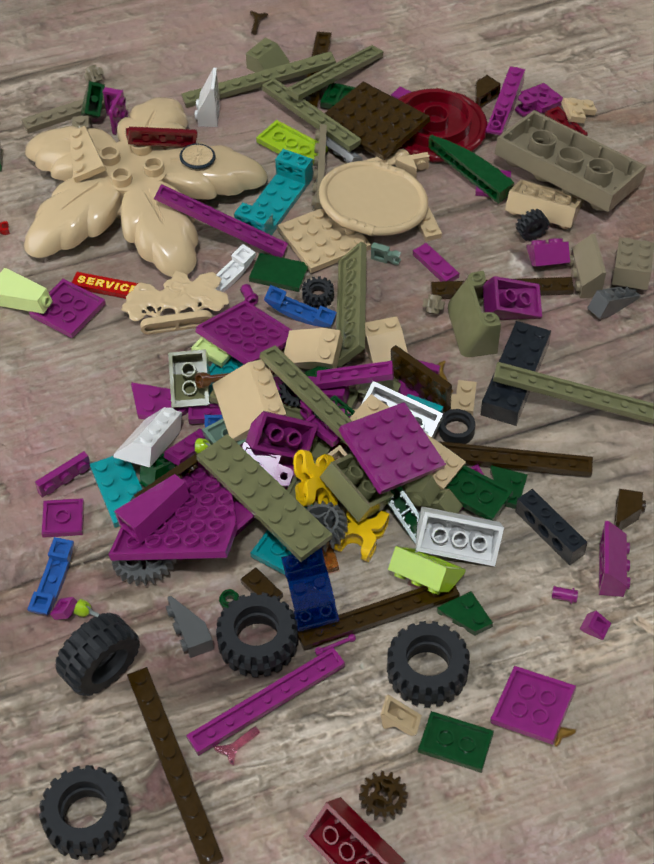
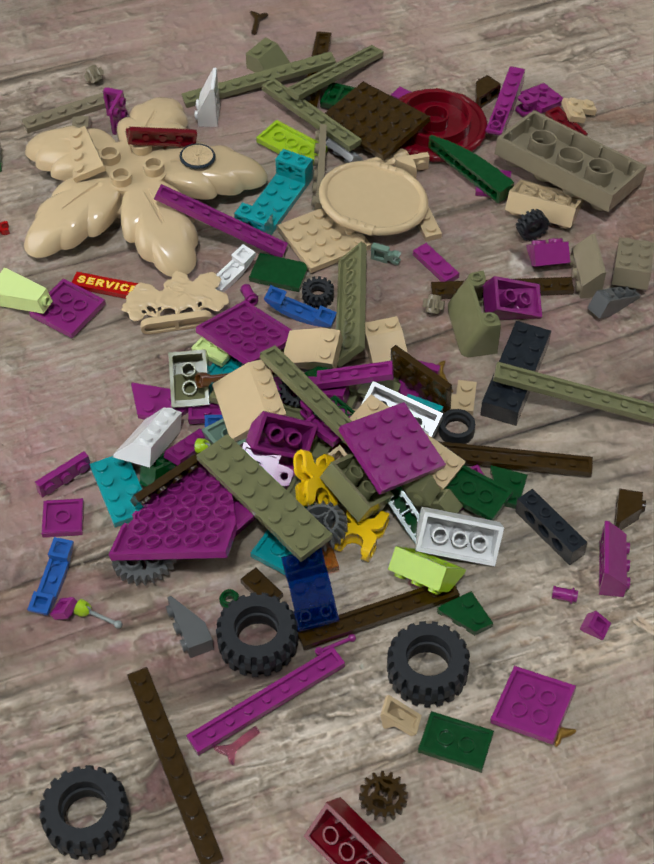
black tyre [55,613,140,696] -> none
dark green slope [81,81,105,119] -> none
magenta slope [114,474,190,543] -> none

